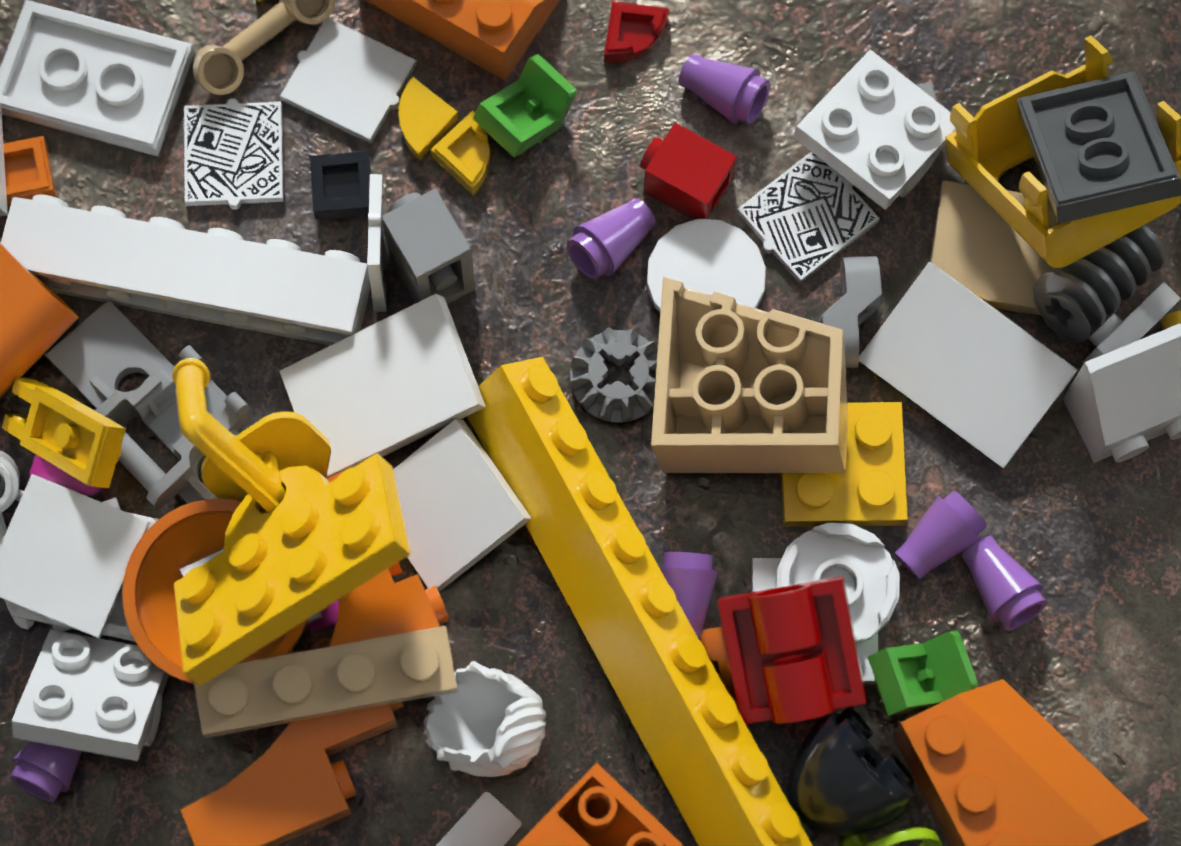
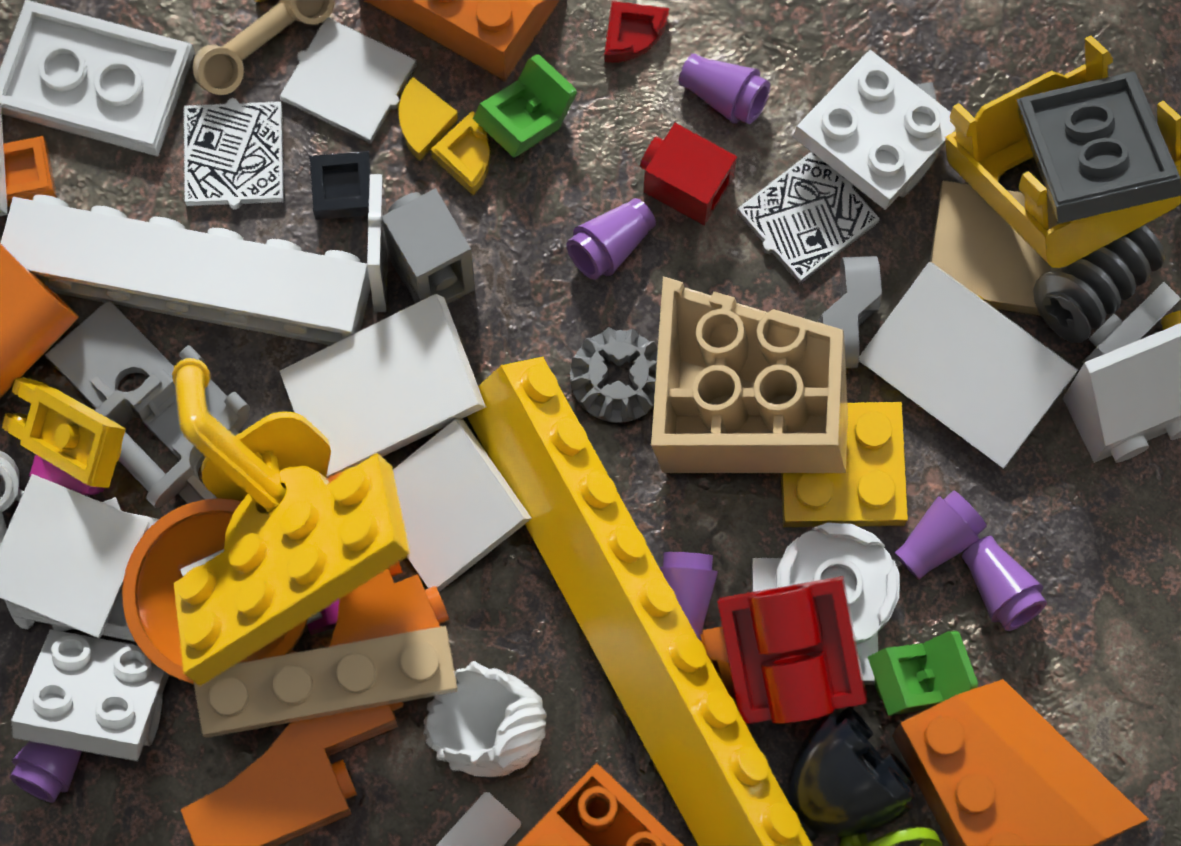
white tile [647,219,766,312] -> none

